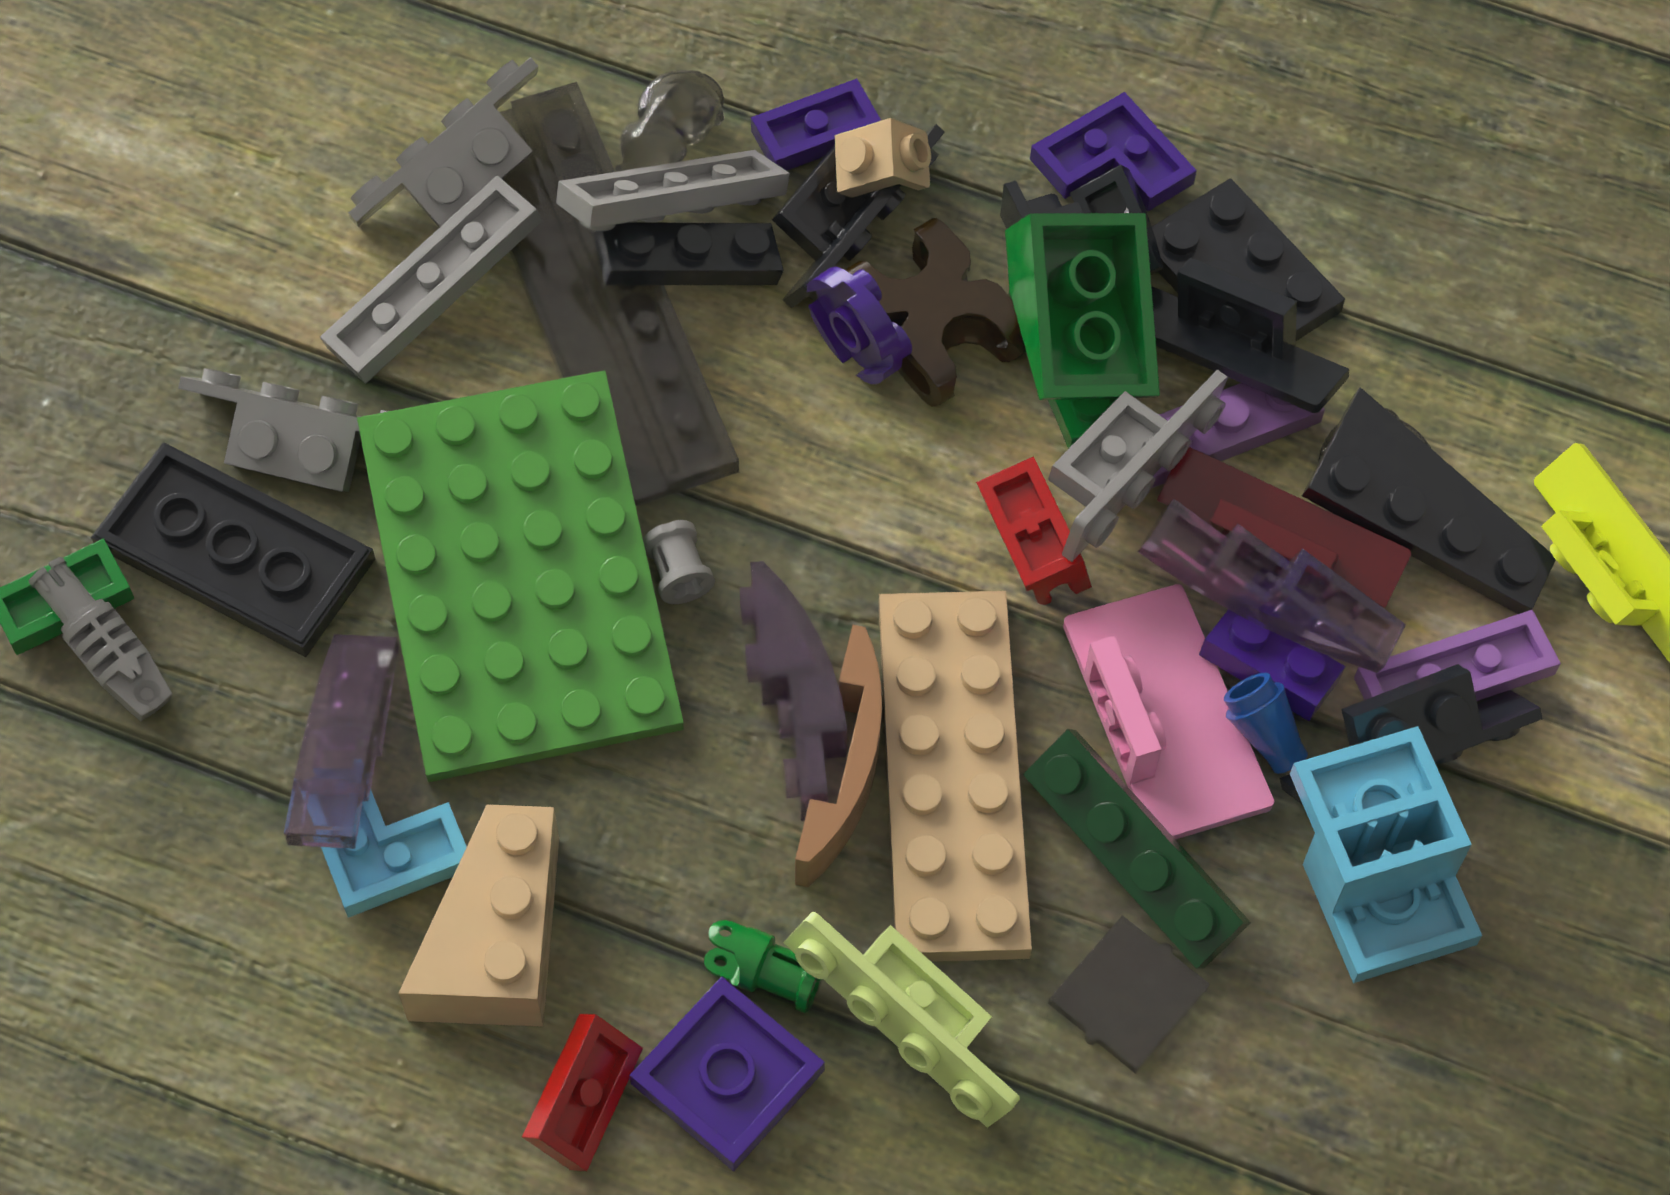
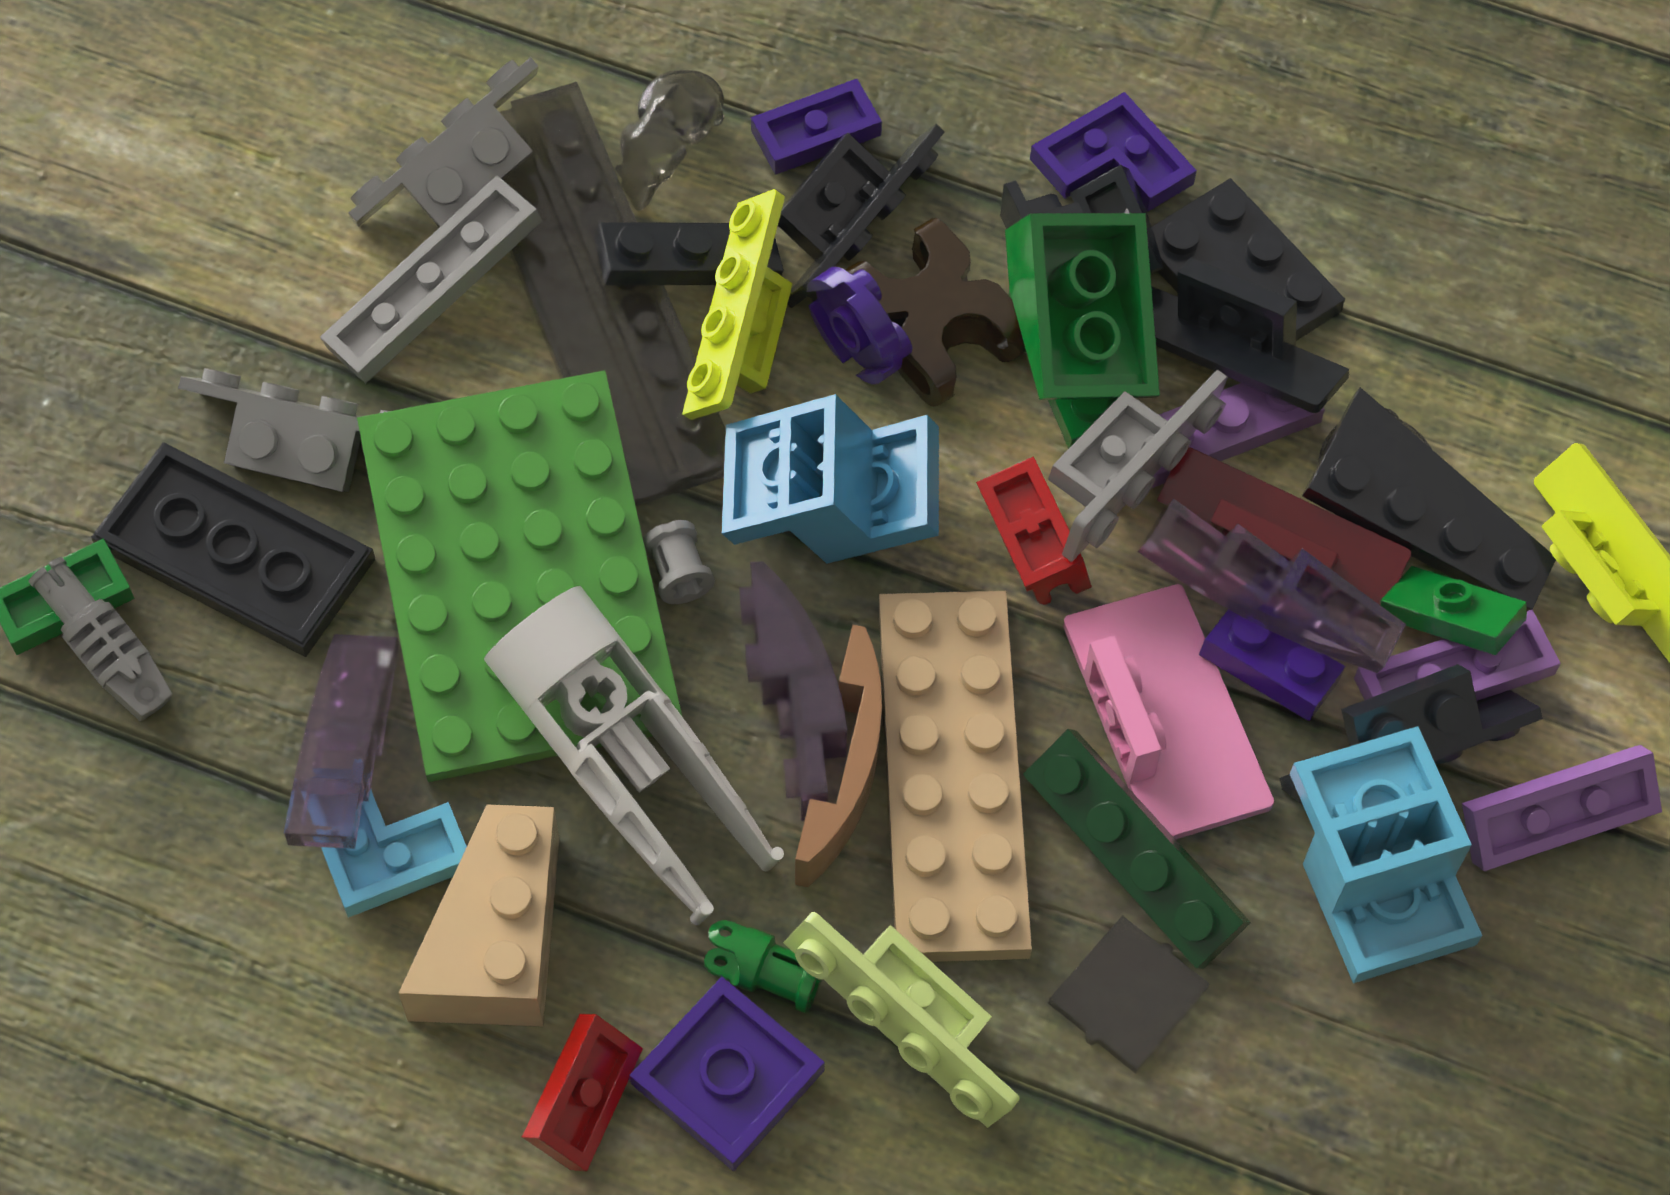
light grey plate [556,150,790,231] -> none
tan bracket [835,118,931,197] -> none
blue cone [1224,673,1308,774] -> none
none -> white piece [484,586,784,925]
none -> neon yellow bracket [682,189,793,420]
none -> dark azure bracket [722,394,939,564]
none -> green plate [1380,566,1527,655]
none -> medium lavender plate [1462,745,1662,871]

